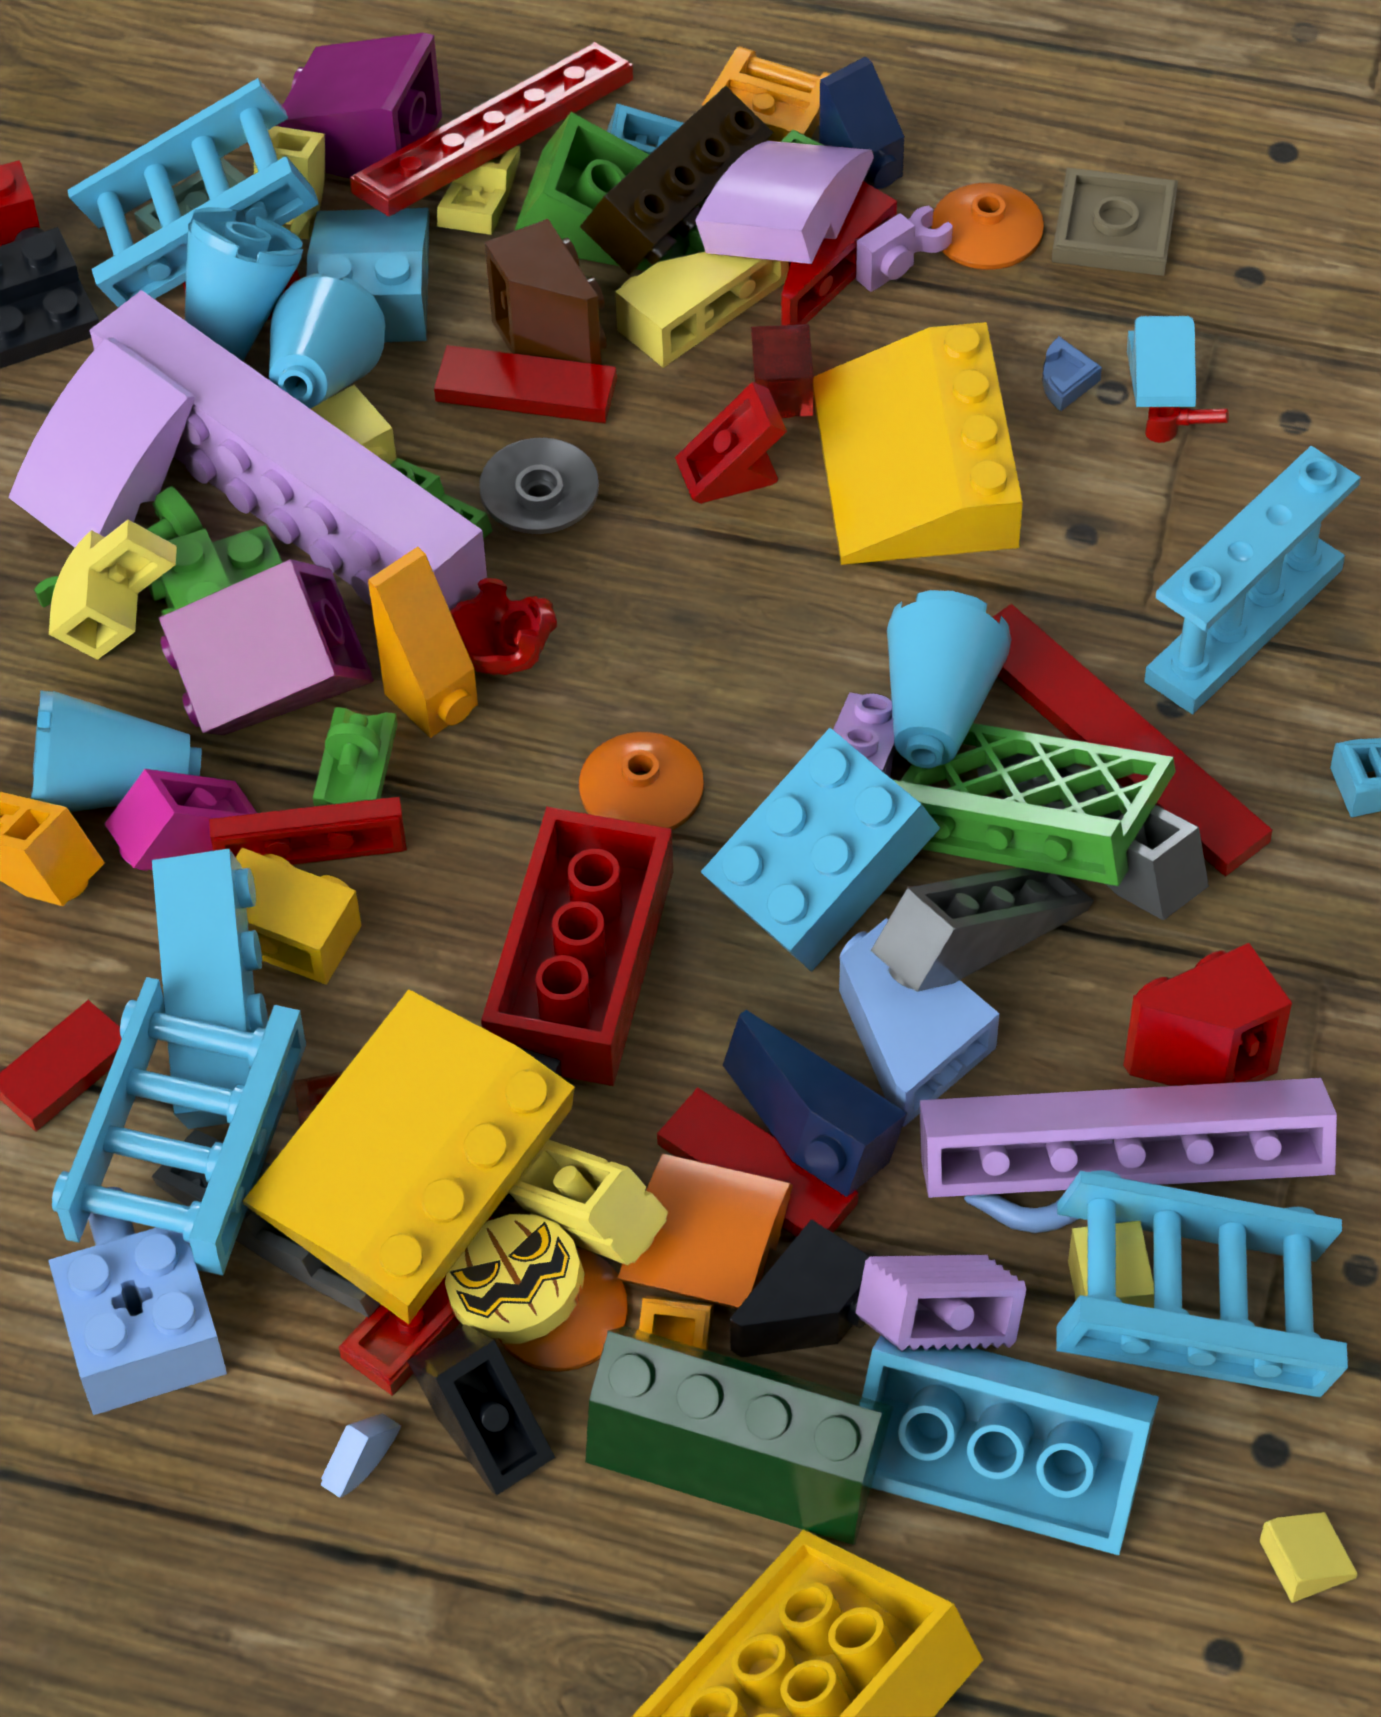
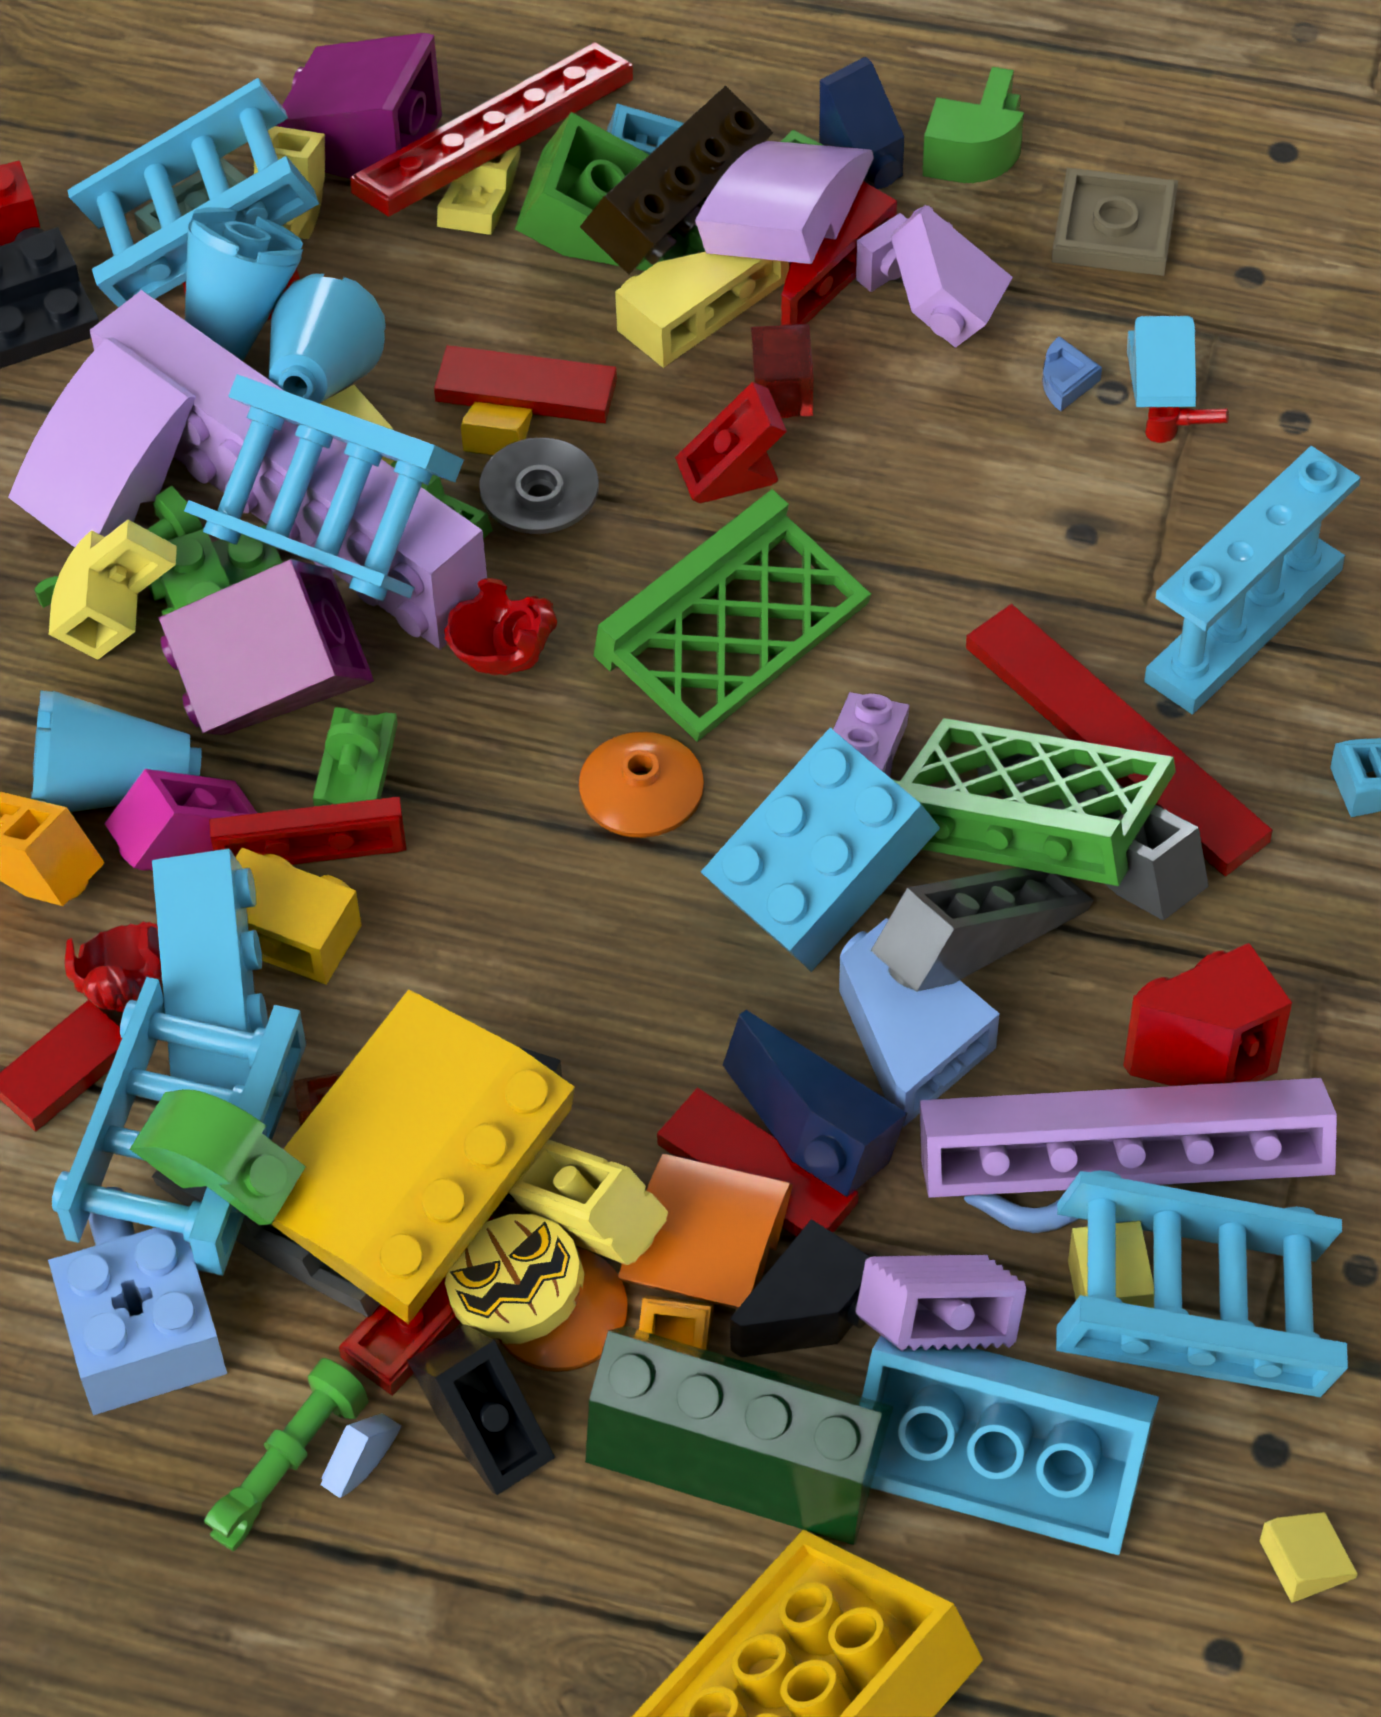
medium azure slope [306,208,429,342] -> none
light orange slope [368,546,478,738] -> none
red brick [481,807,674,1086] -> none
reddish brown slope [485,219,607,365] -> none
light orange plate [702,46,832,142] -> none
yellow slope [811,322,1023,565] -> none
medium azure cone [887,590,1011,768] -> none
orange dish [931,183,1044,270] -> none
none -> red hair [64,921,163,1012]
none -> bright green brick [130,1089,306,1225]
none -> medium azure fence [184,374,464,601]
none -> bright green piece [204,1358,369,1552]
none -> yellow slope [461,402,532,455]
none -> bright green fence [593,489,871,742]
none -> lavender slope [891,205,1013,348]
none -> bright green brick [922,66,1024,183]

